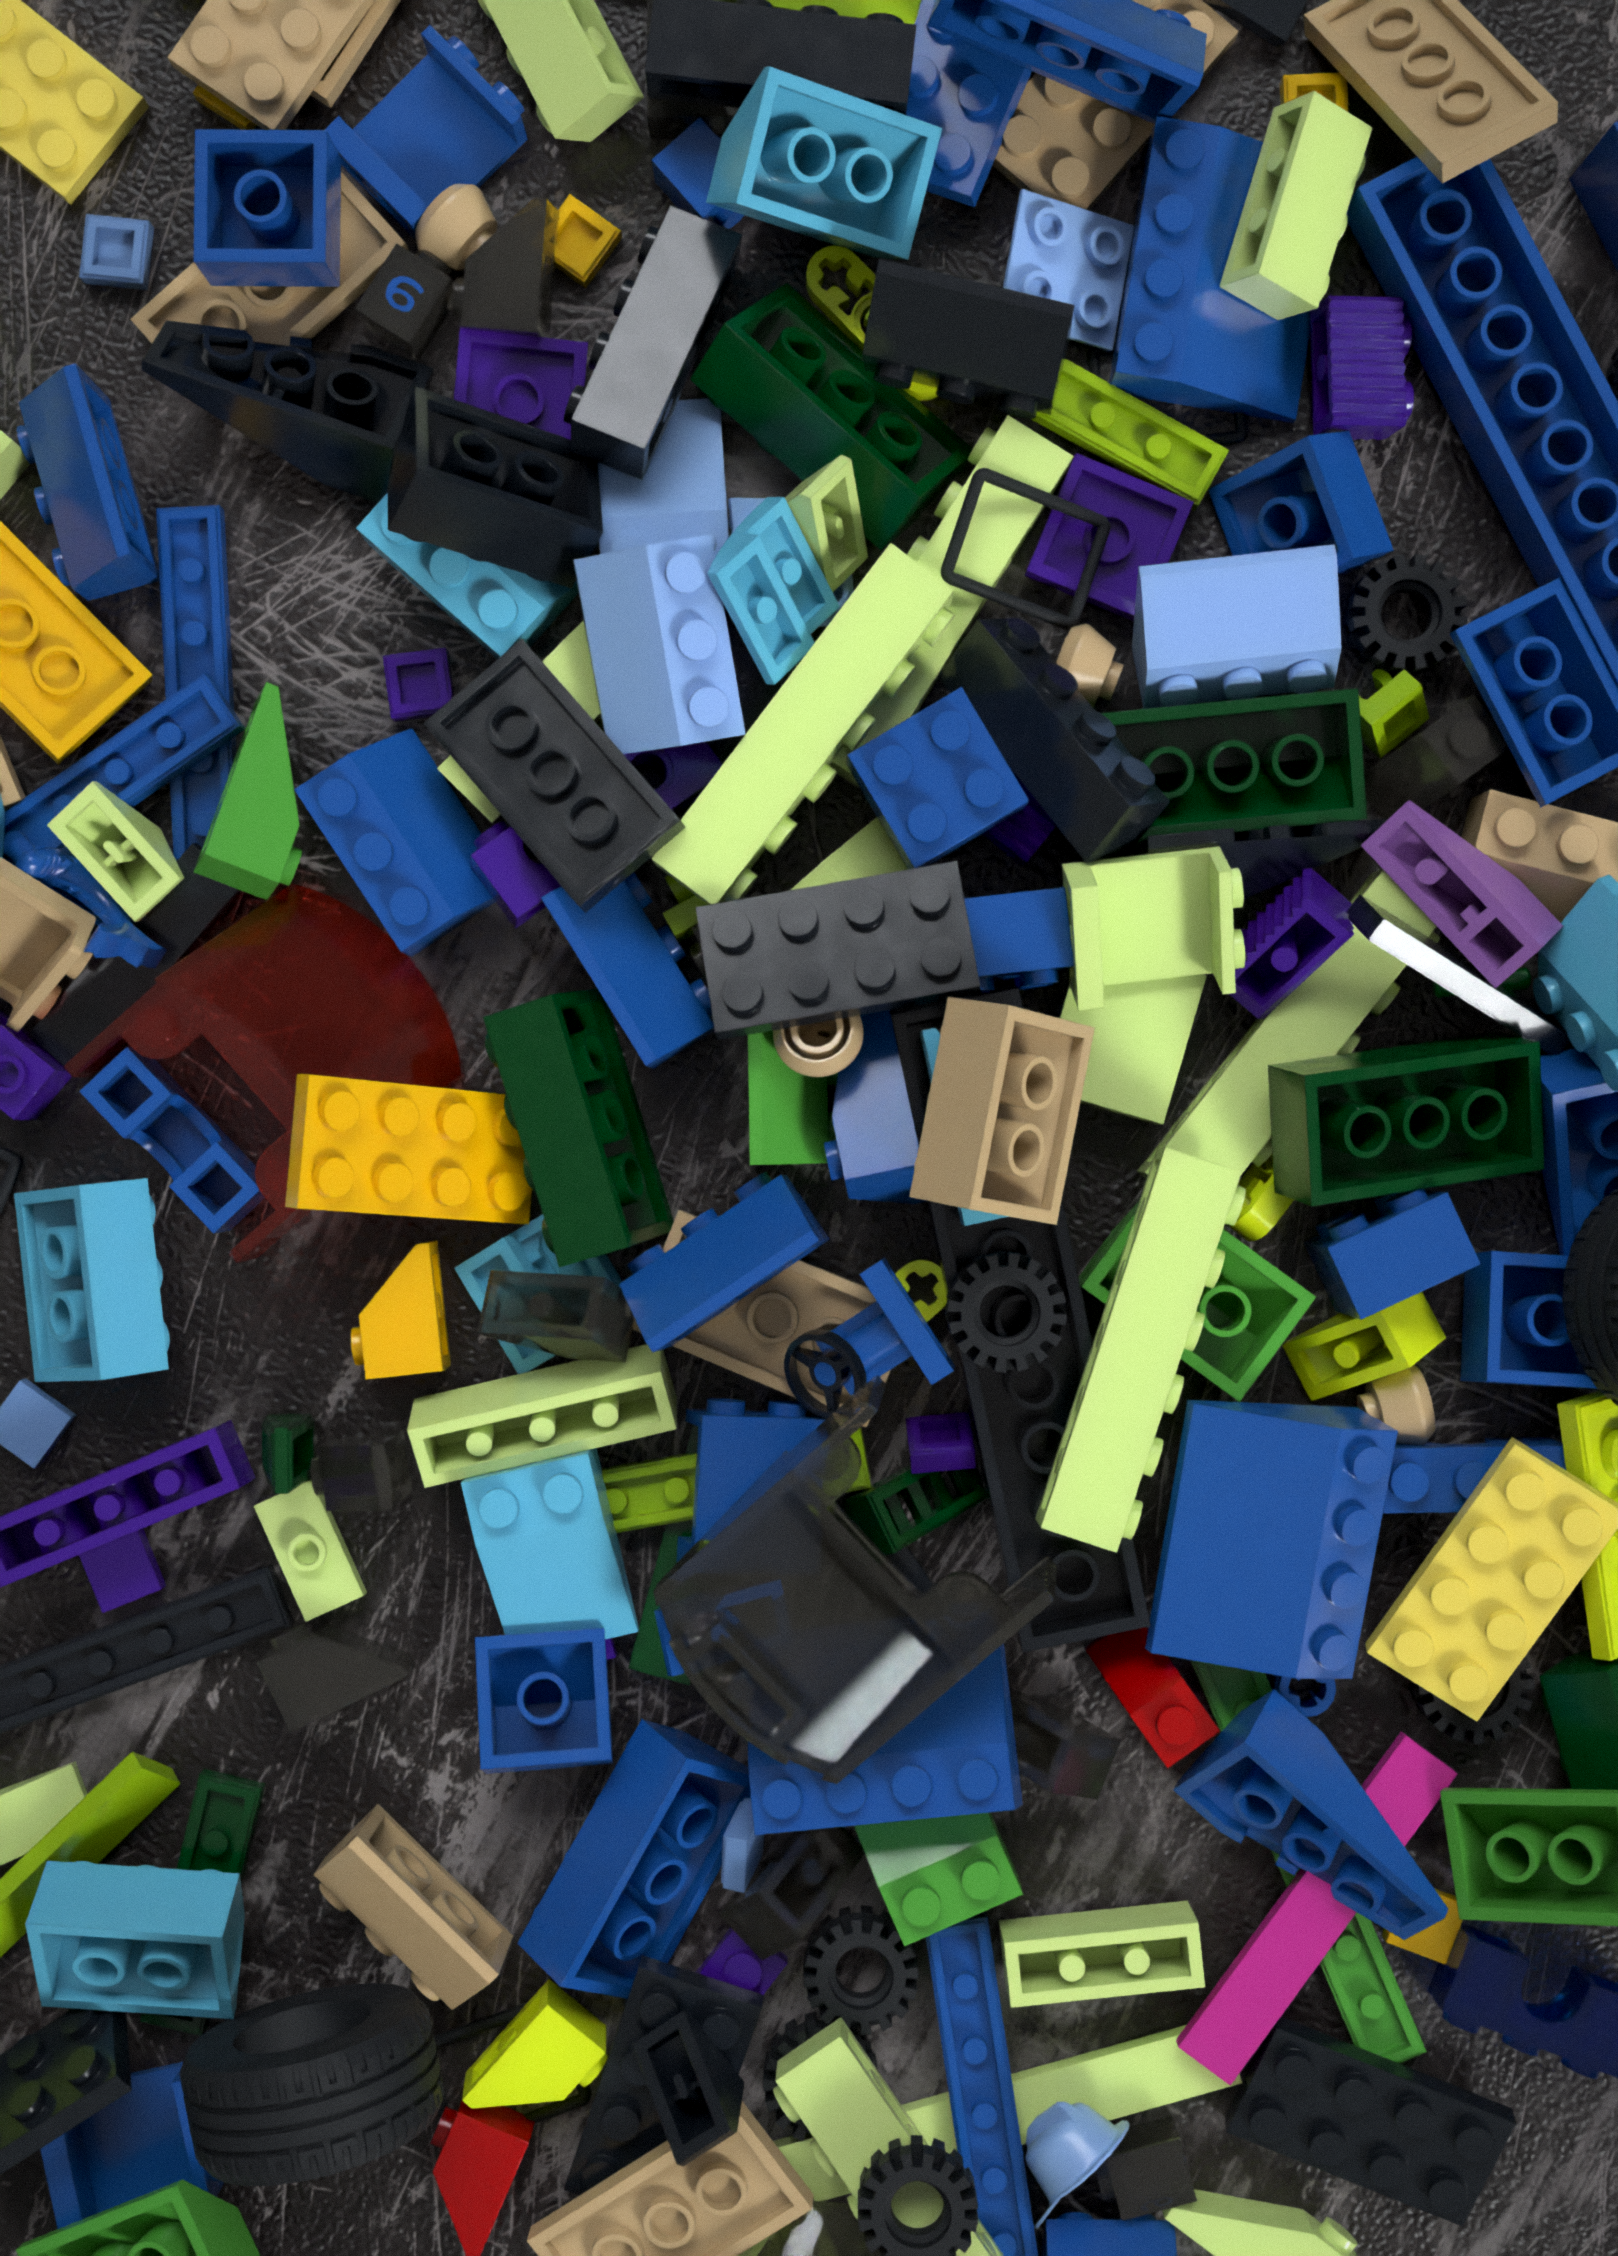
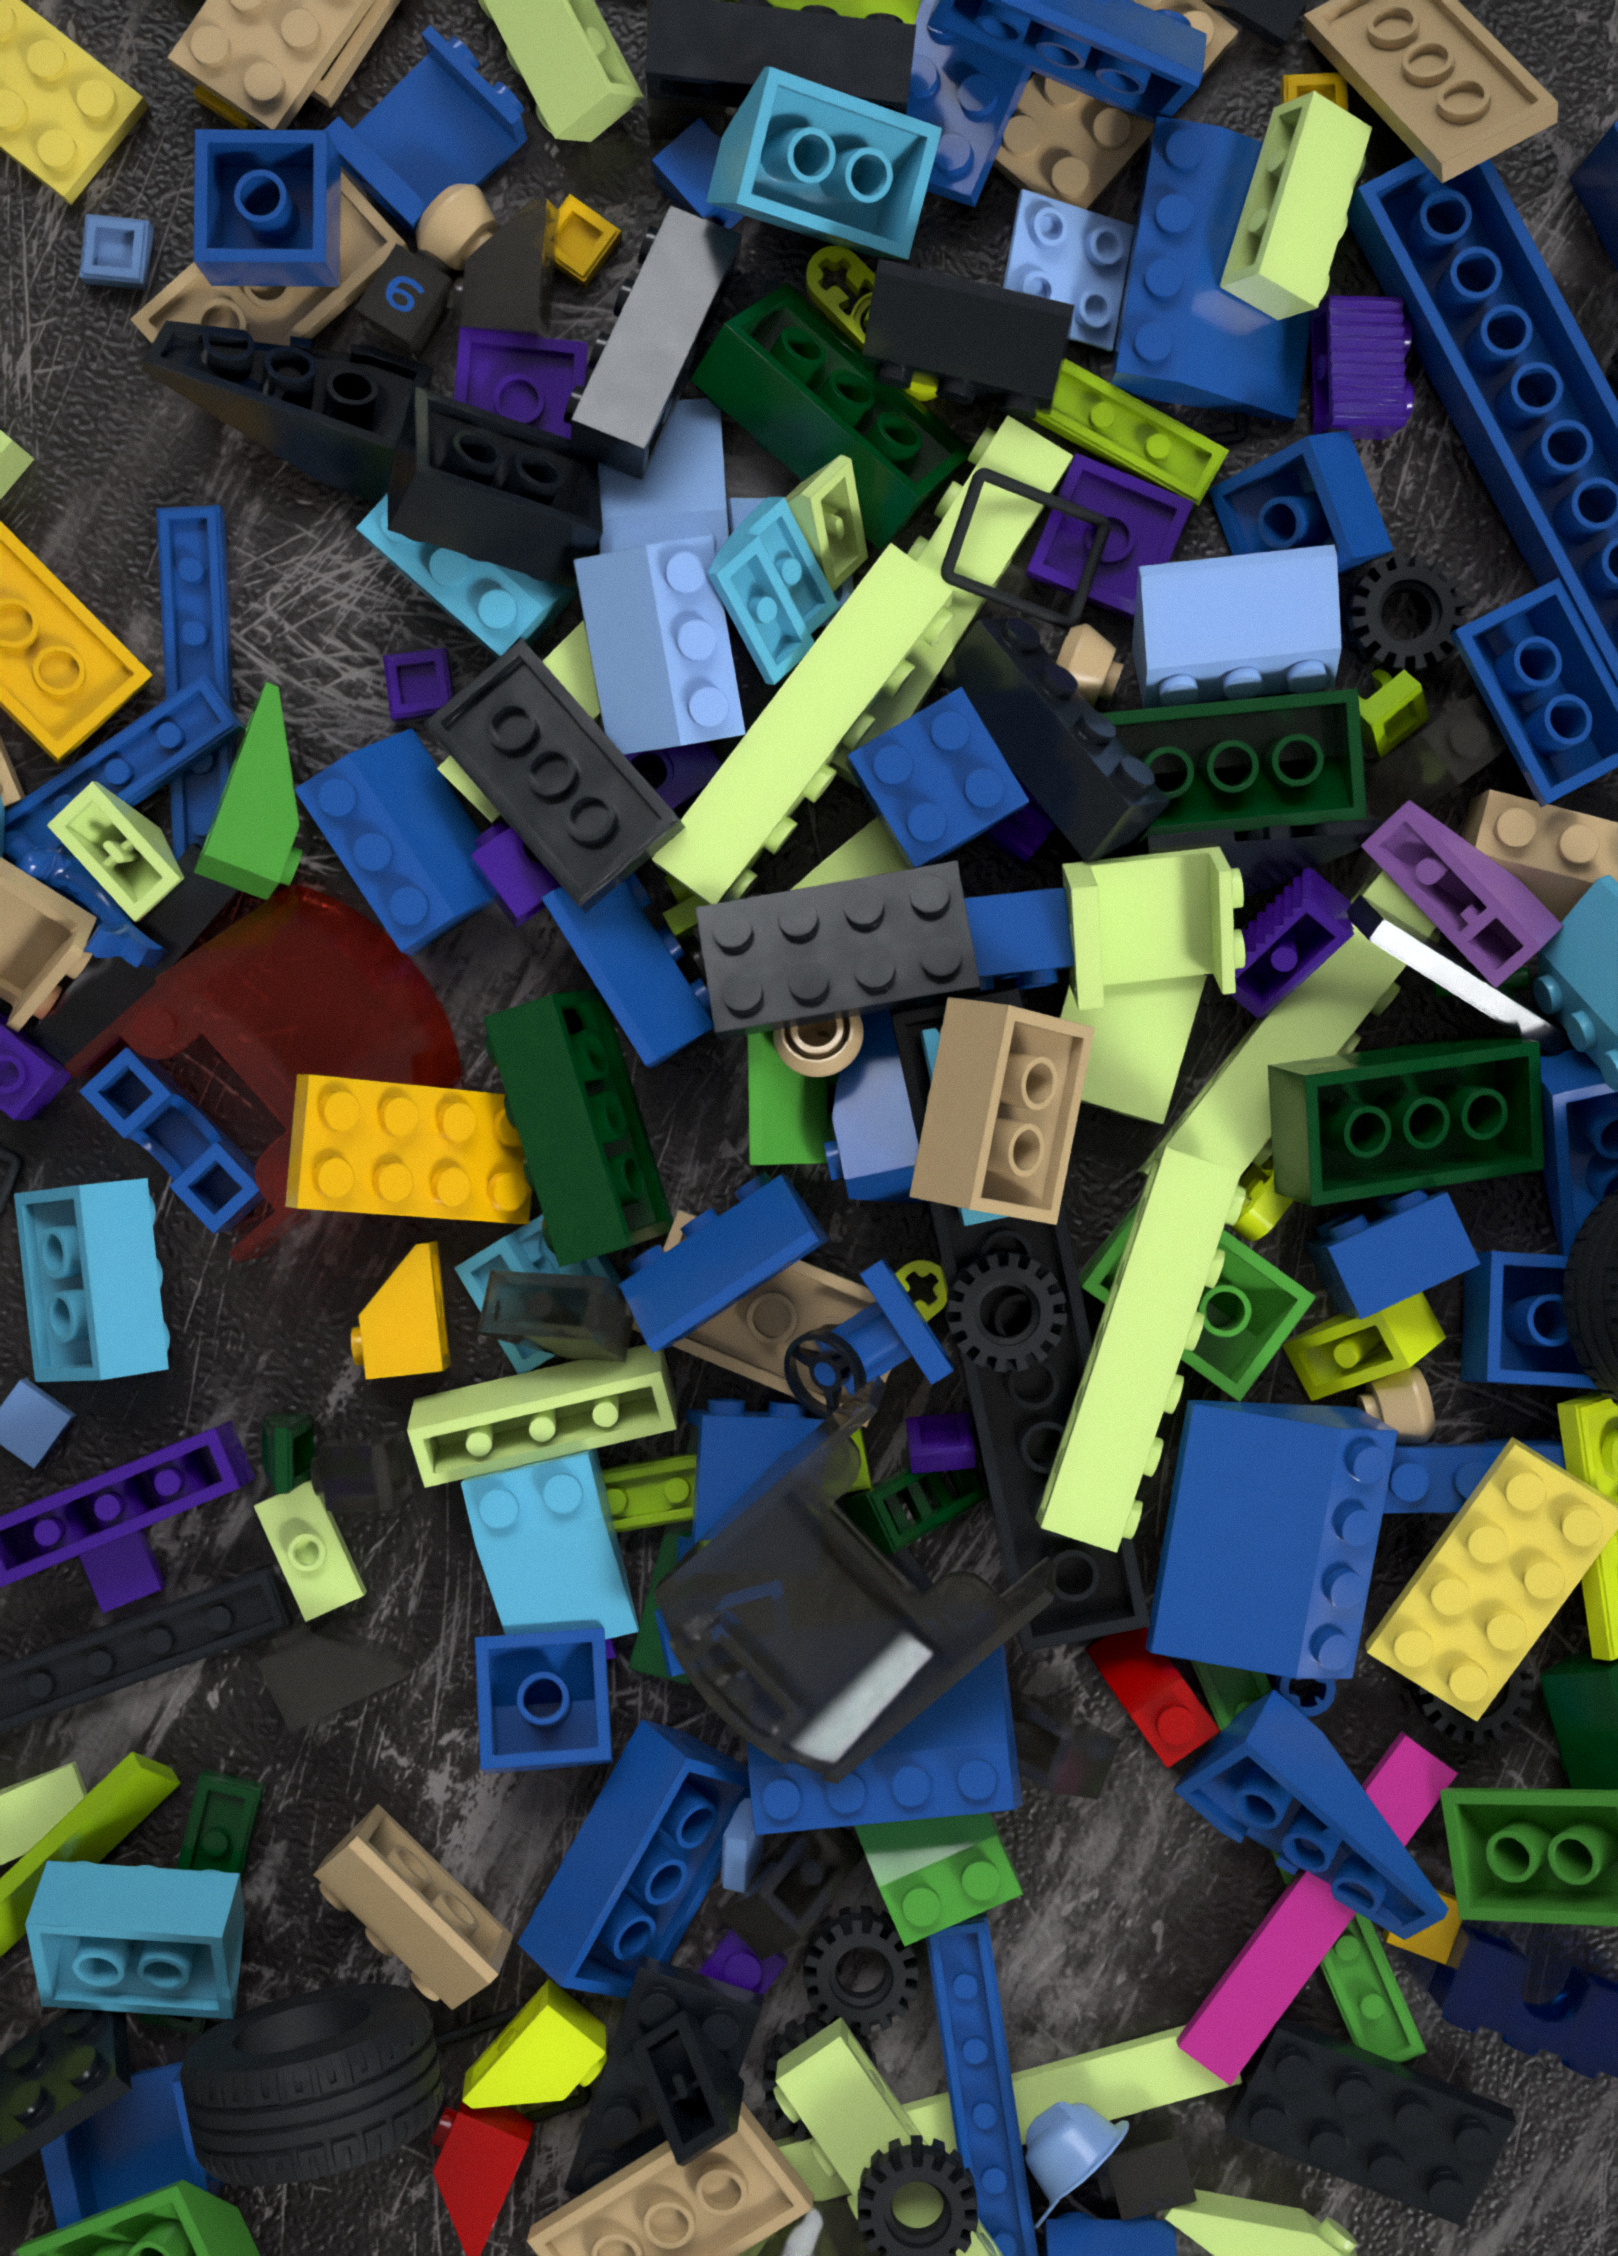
blue slope [17,363,160,601] -> none
yellowish green brick [999,1900,1205,2008] -> none

